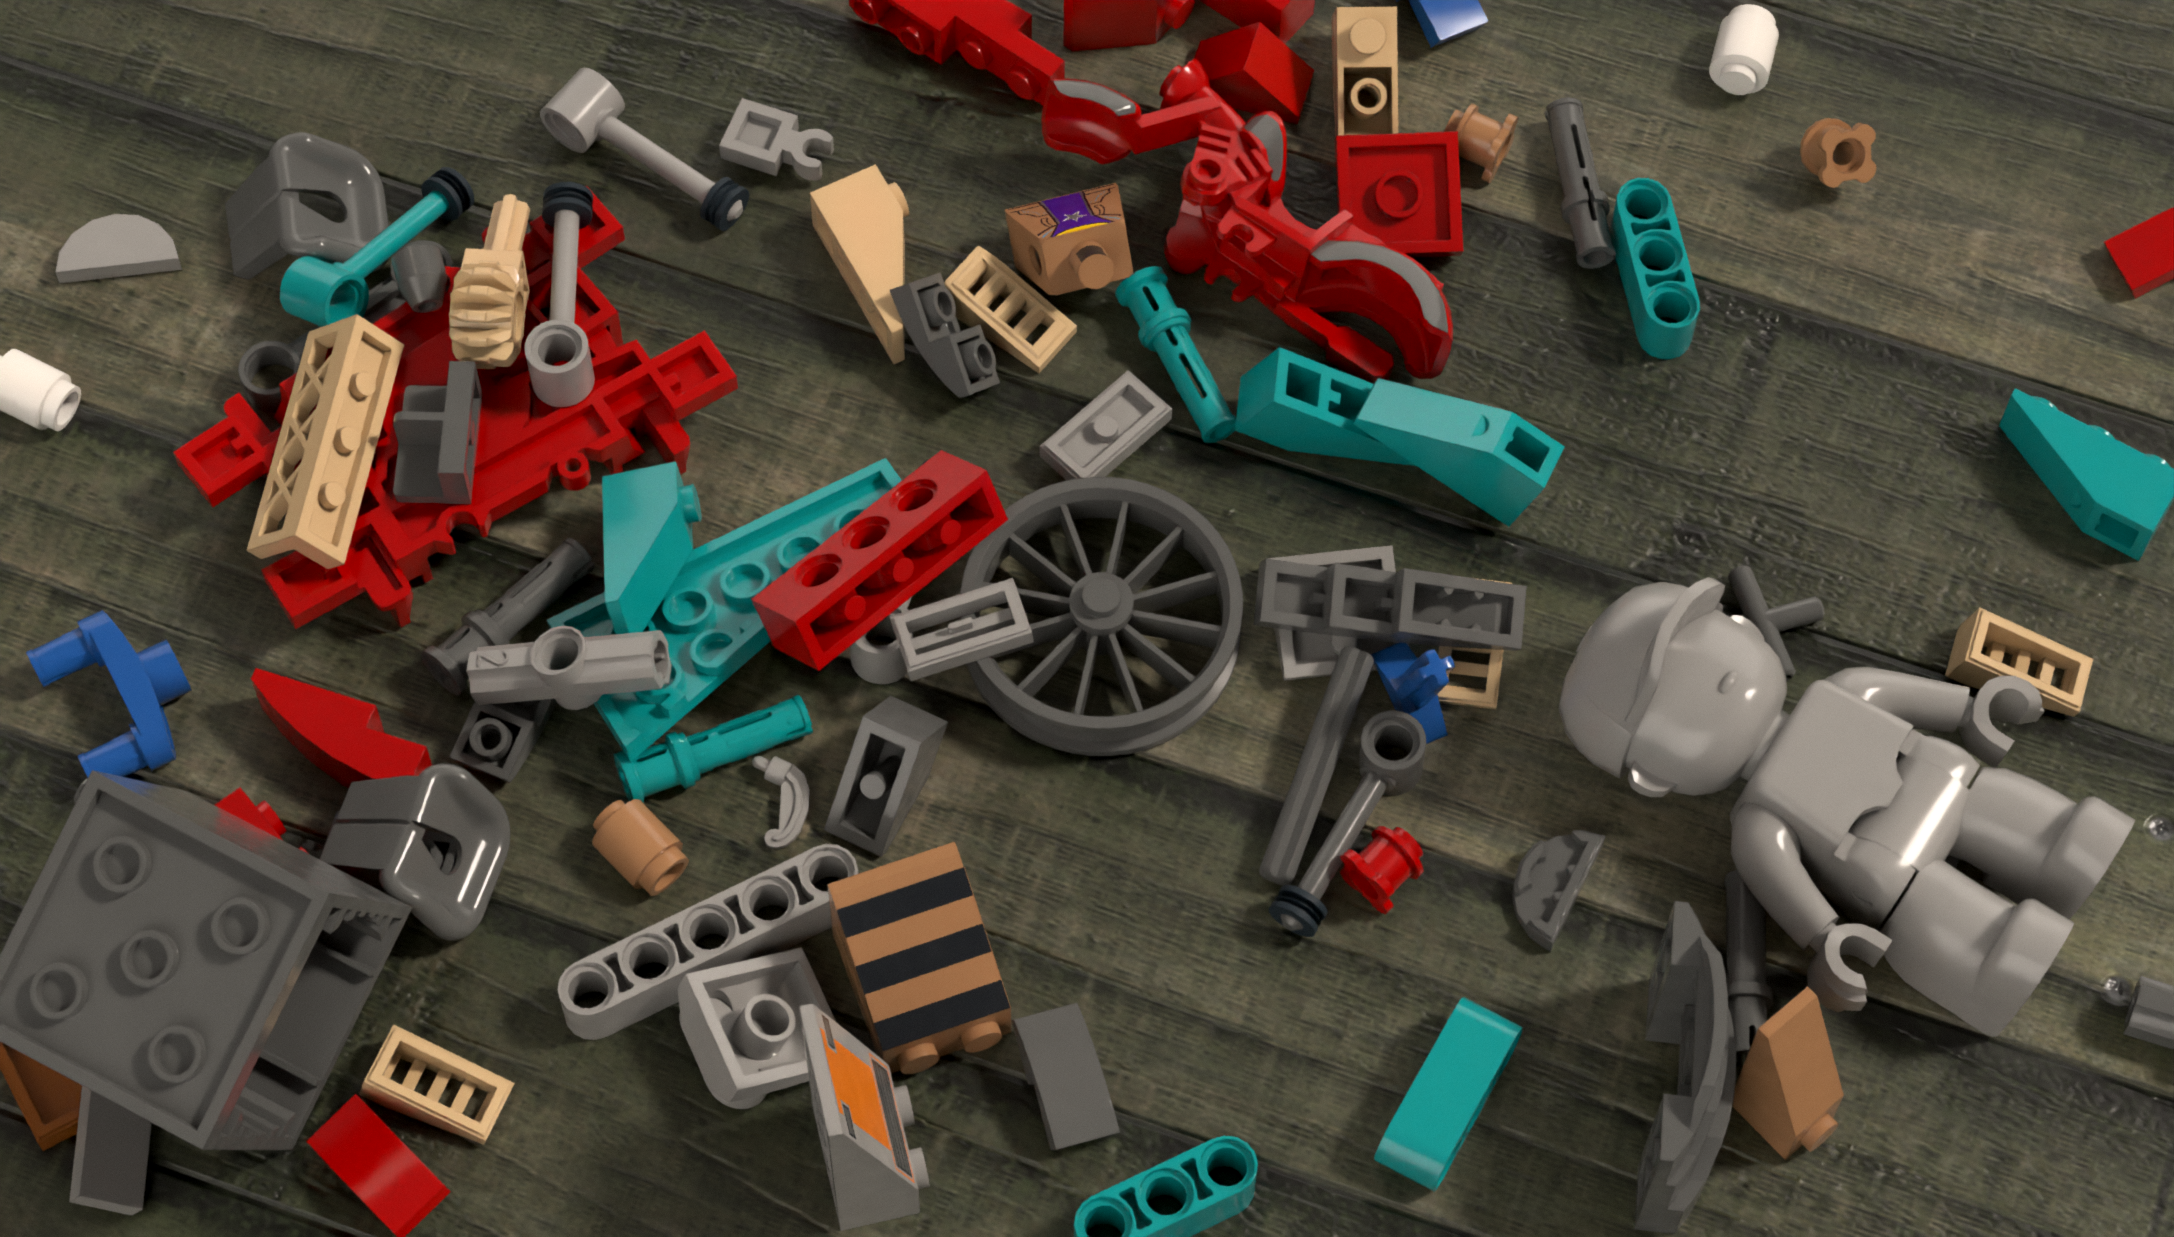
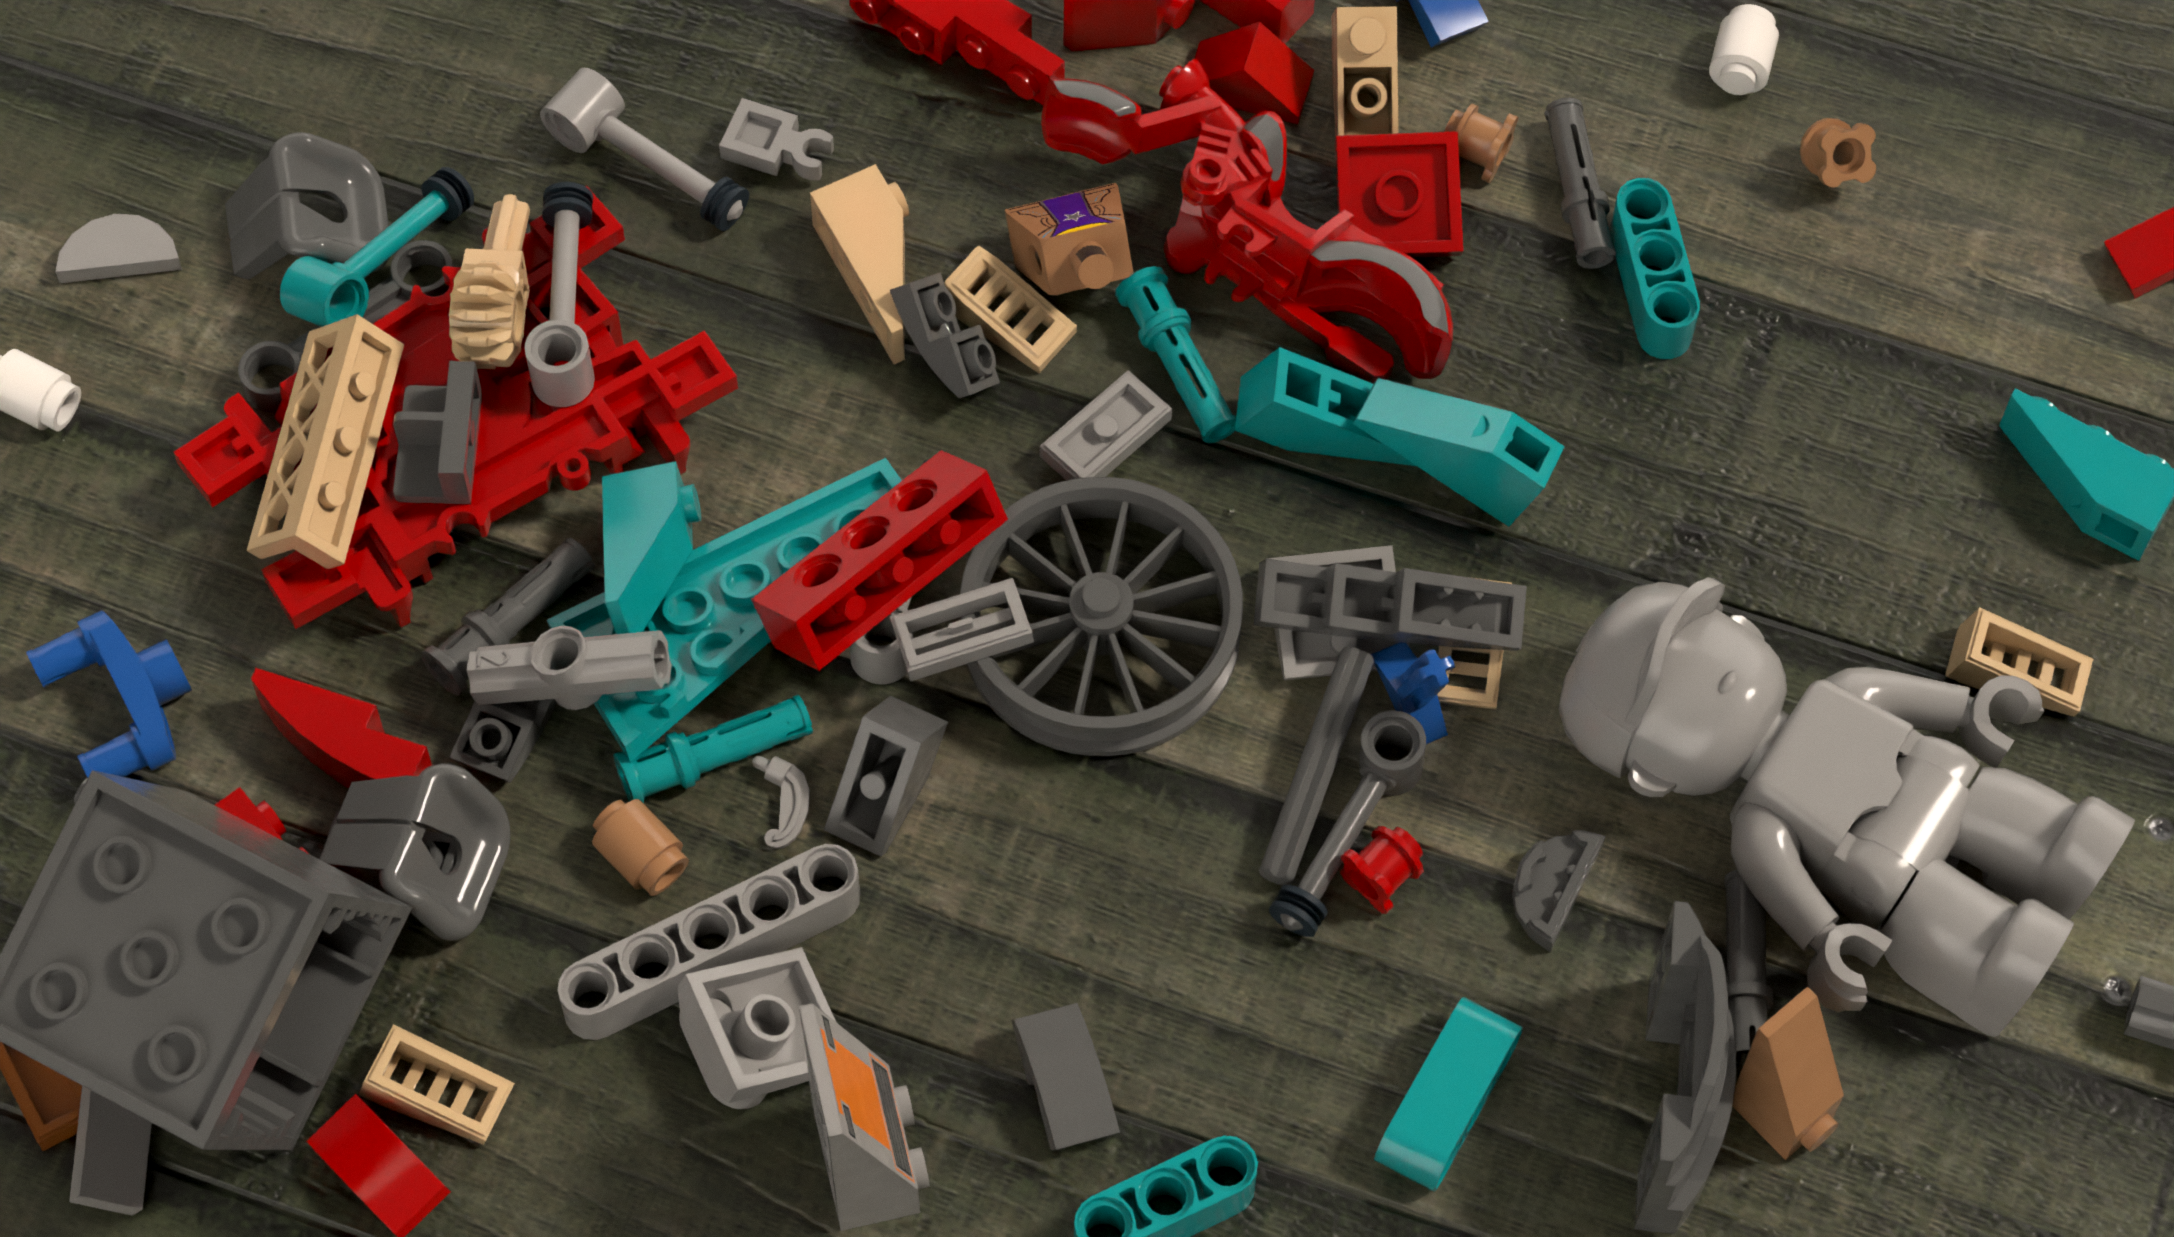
dark grey hose [391,244,447,313] -> none
slope [827,842,1011,1074] -> none
dark grey piece [1728,565,1824,682] -> none

